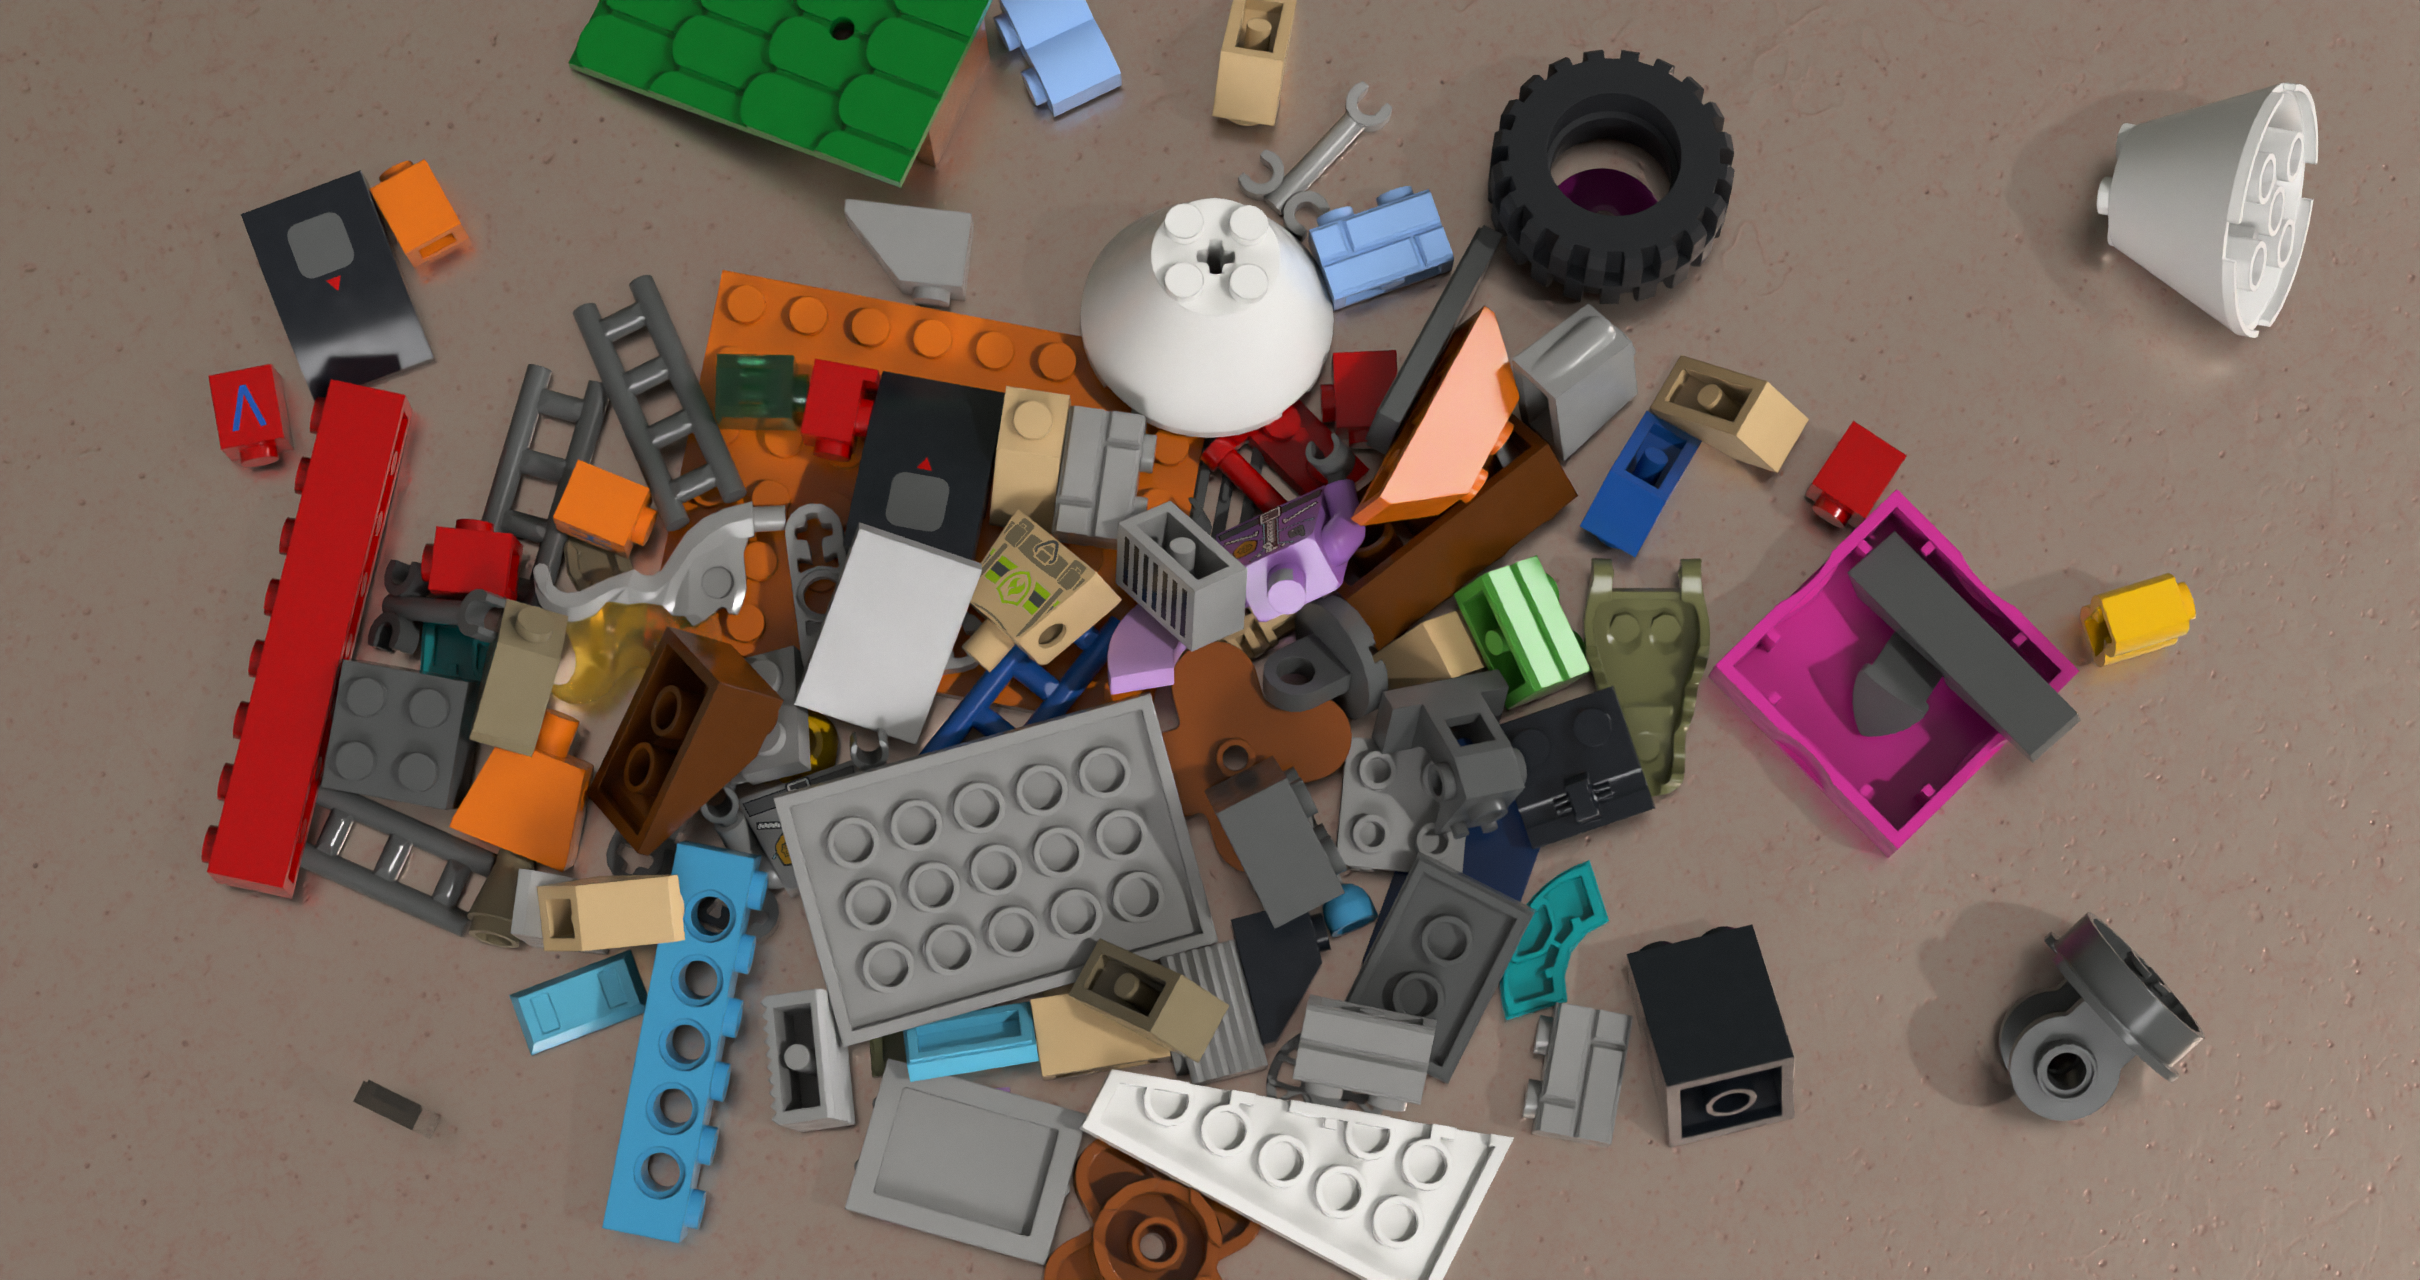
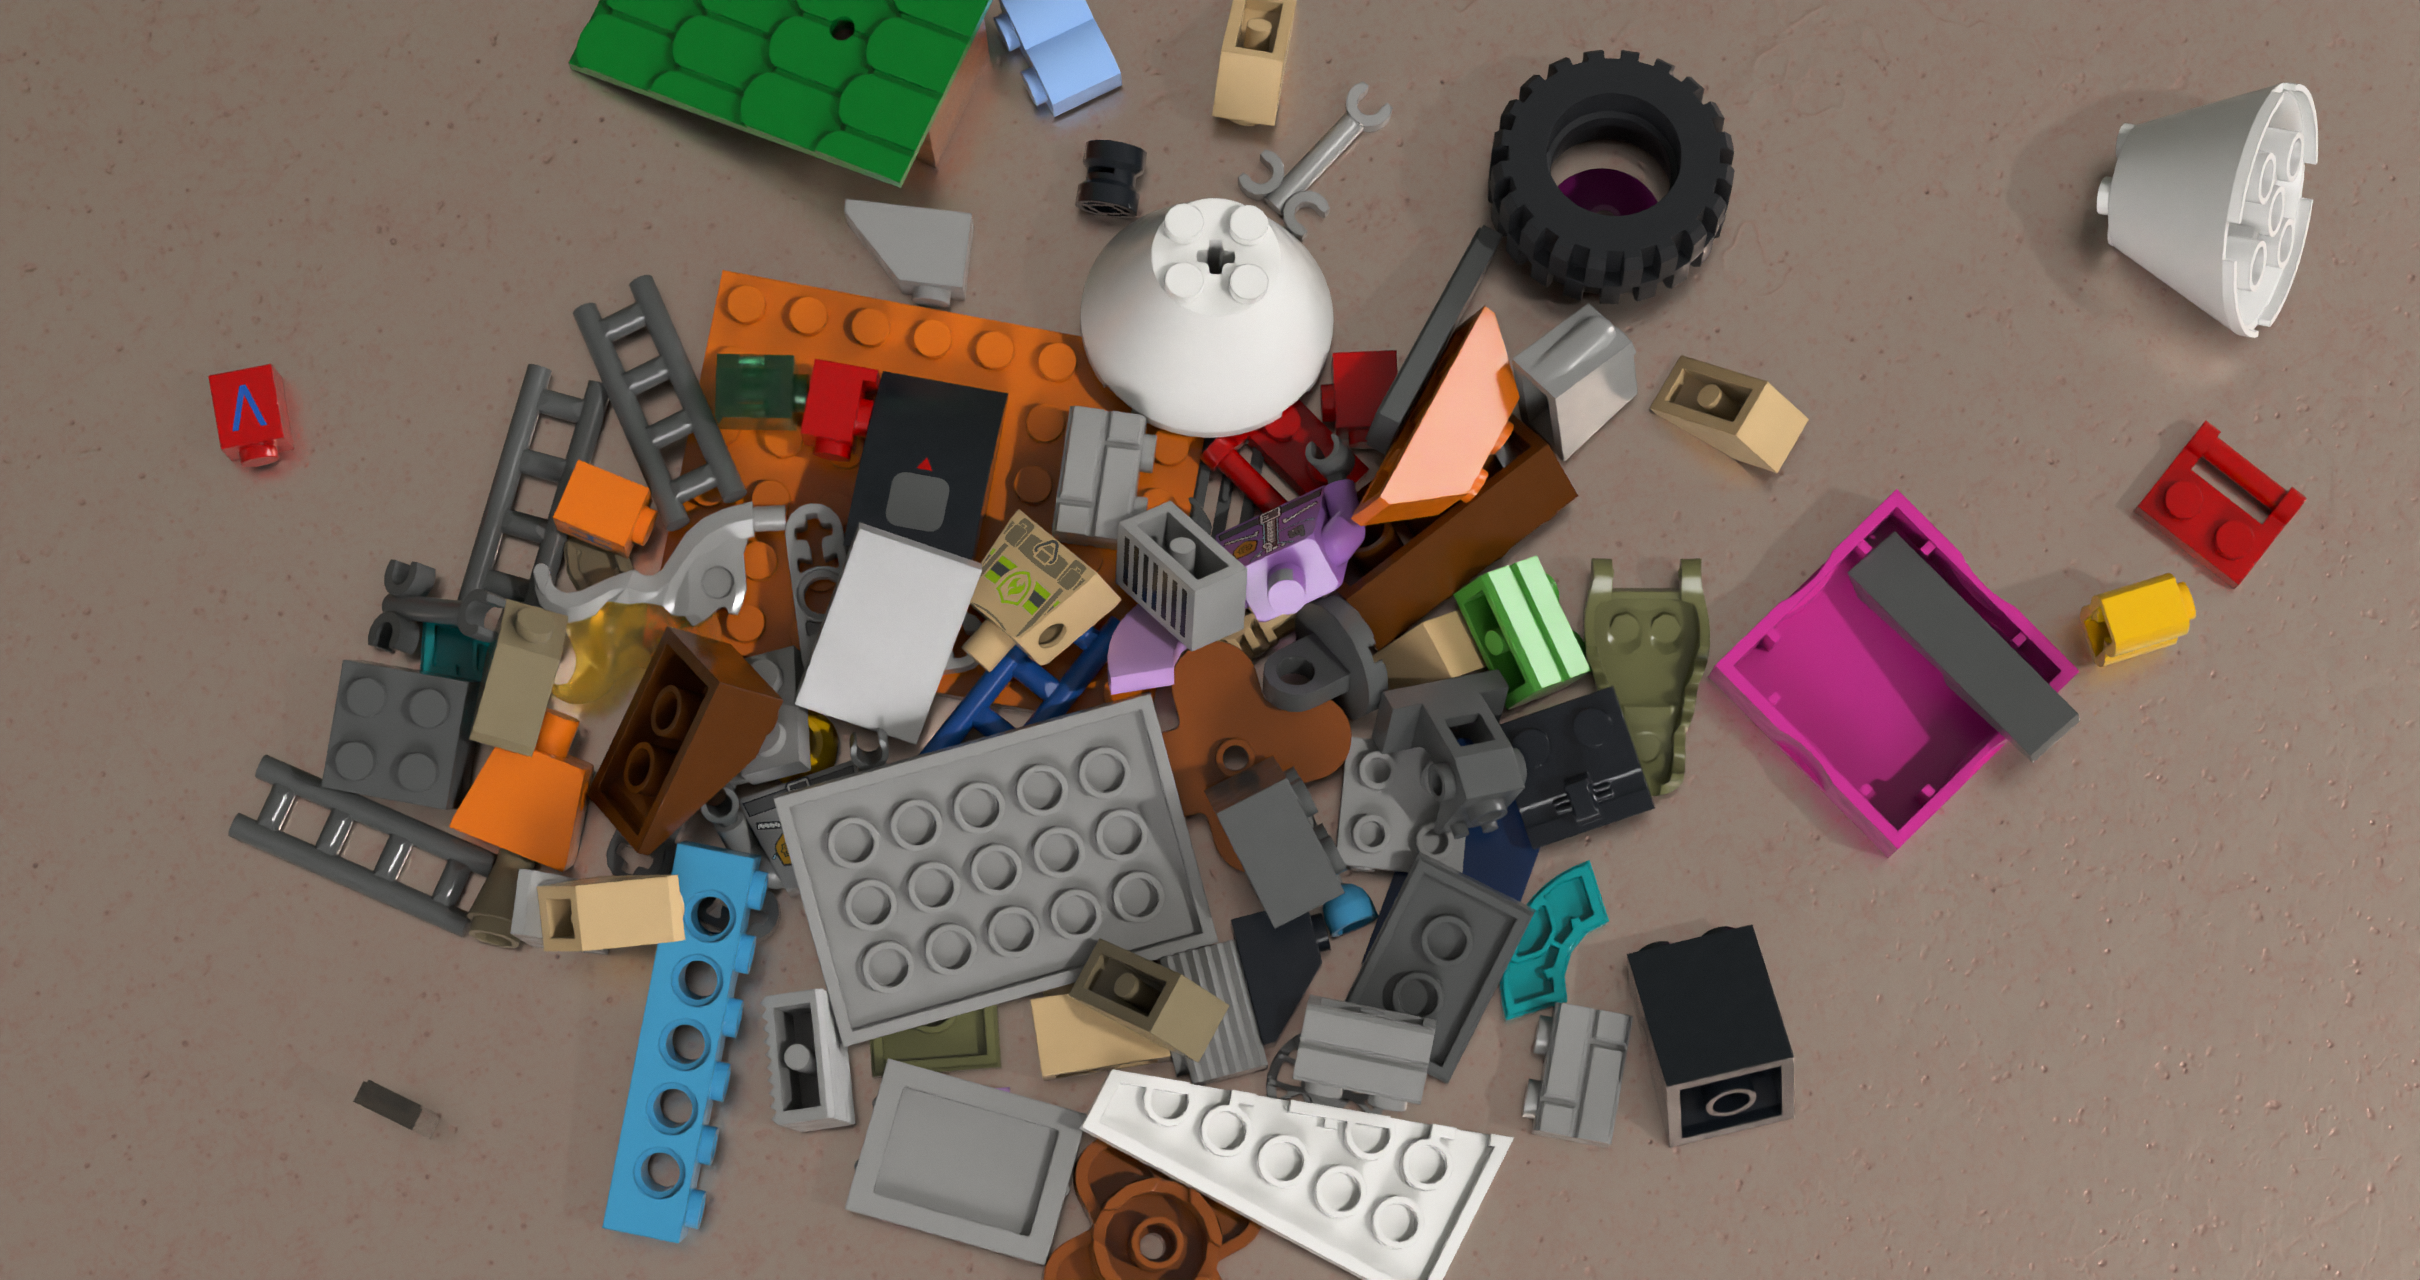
red brick [201,379,413,899] -> none
black slope [241,170,435,401] -> none
orange brick [369,159,469,268] -> none
red brick [421,519,523,601] -> none
medium azure tile [509,950,647,1055] -> none
medium azure tile [903,1002,1039,1082] -> none
tan slope [989,386,1071,534] -> none
light blue brick [1308,186,1454,311] -> none
blue slope [1580,411,1702,557] -> none
red brick [1805,421,1907,528] -> none
dark grey tile [1852,631,1943,737] -> none
dark grey piece [1999,912,2205,1121] -> none
none -> black wheel [1075,140,1147,218]
none -> red plate [2134,420,2307,589]

